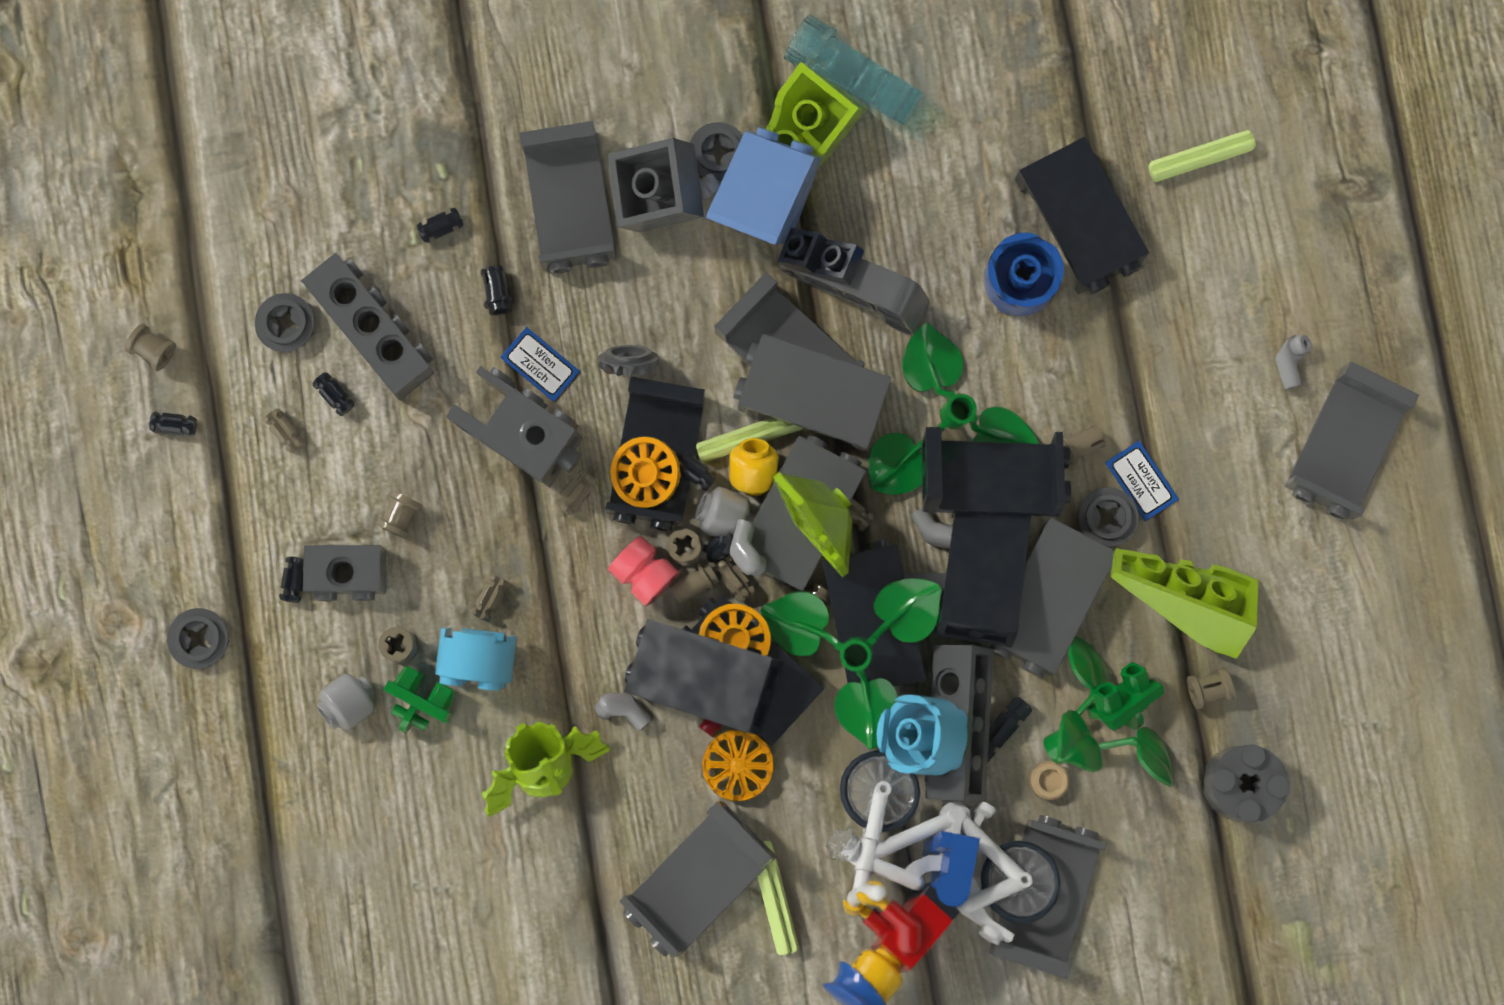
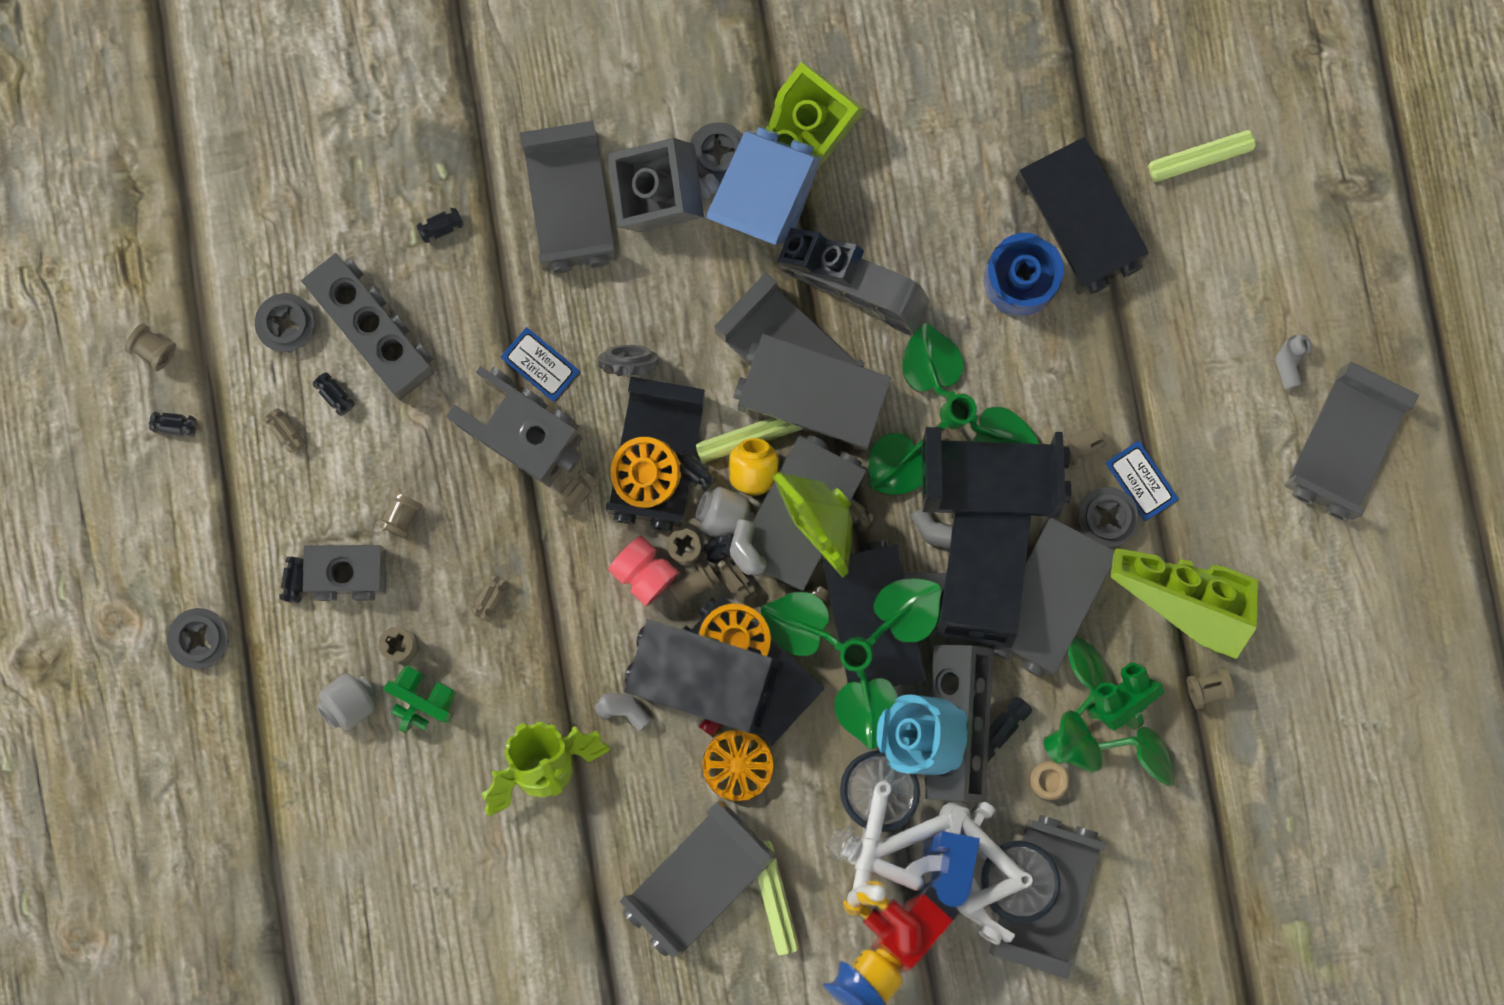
medium azure brick [435,627,517,691] -> none
black pin [480,265,514,316] -> none
clear light blue beam [783,14,924,125] -> none
dark grey brick [1203,745,1290,822] -> none

